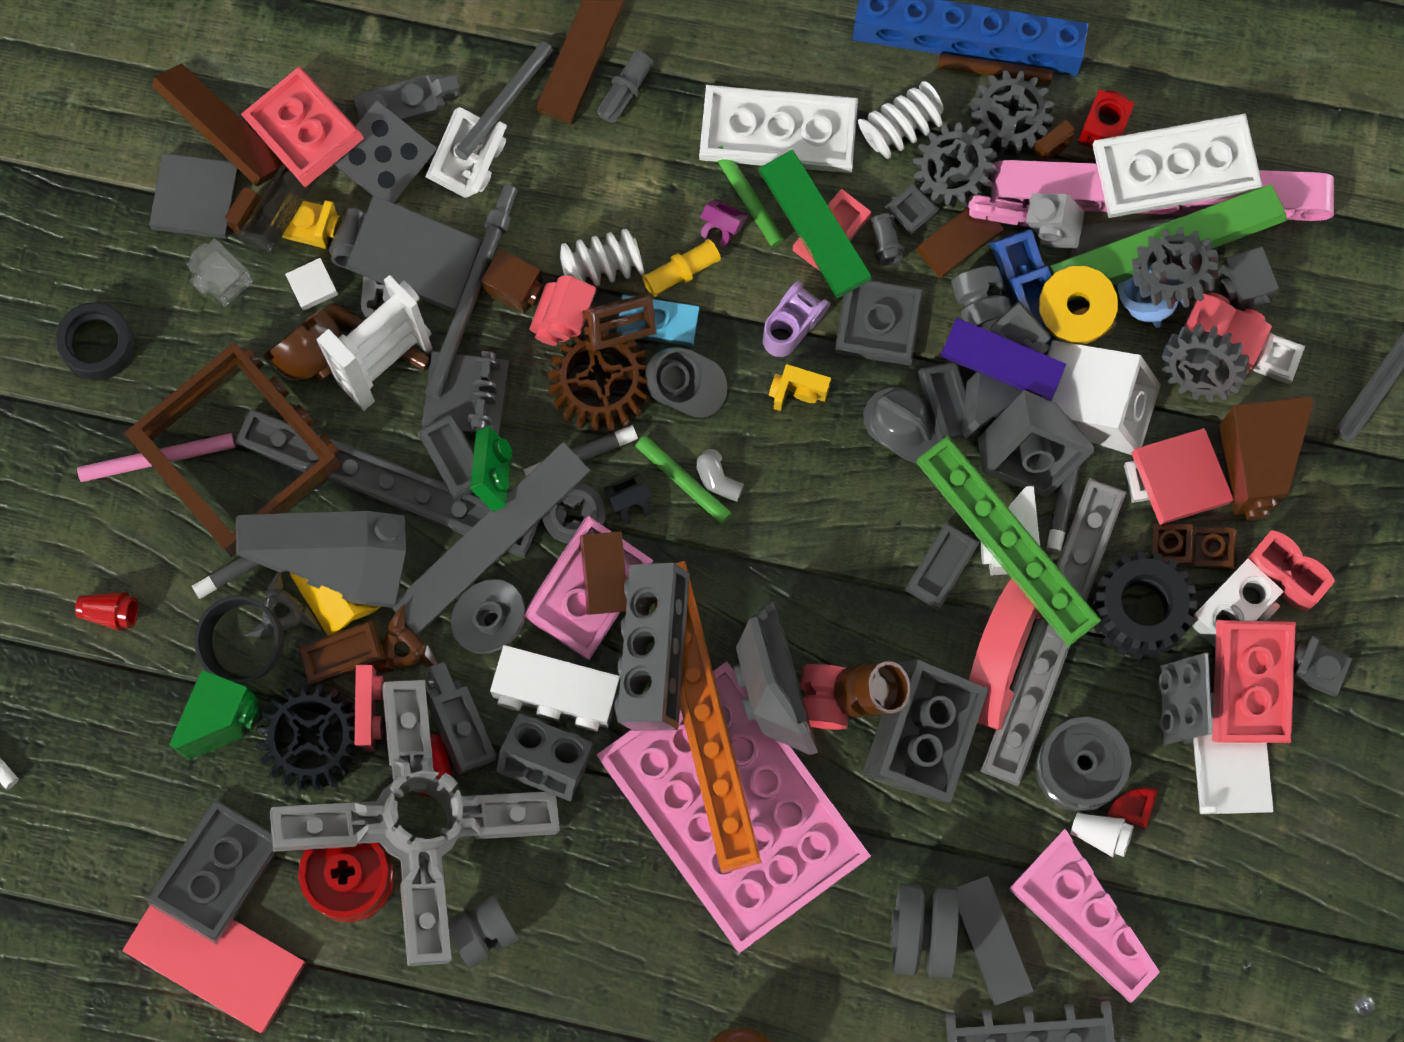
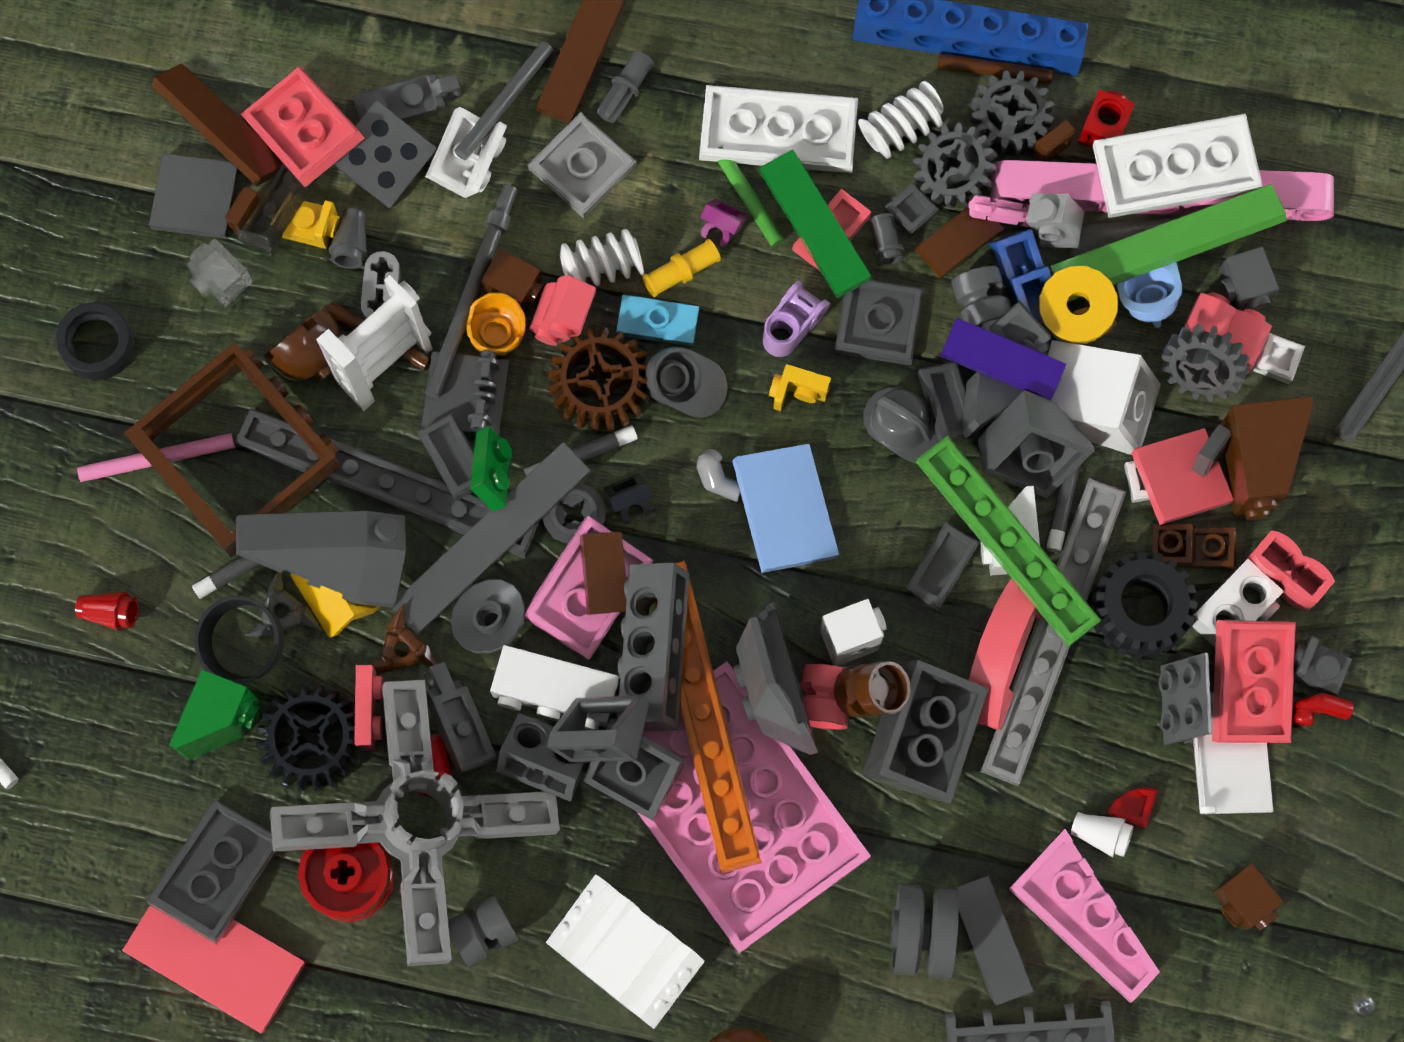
white tile [285,258,338,311] -> none
reddish brown tile [298,621,386,686] -> none
dark grey tile [345,195,481,312] -> none
reddish brown tile [582,294,656,351] -> none
bright green bar [635,435,732,525] -> none
dark grey wheel [1035,716,1132,813] -> none
dark grey gear [1132,228,1219,309] -> none
none -> light orange hair [466,293,526,356]
none -> light grey tile [528,112,637,218]
none -> white slope [546,874,705,1029]
none -> dark grey tile [547,695,649,762]
none -> dark grey slope [582,718,684,821]
none -> light blue tile [732,444,839,573]
none -> white brick [820,599,887,666]
none -> dark grey tile [1192,424,1232,477]
none -> reddish brown brick [1214,863,1284,931]
none -> red arm [1292,693,1354,727]

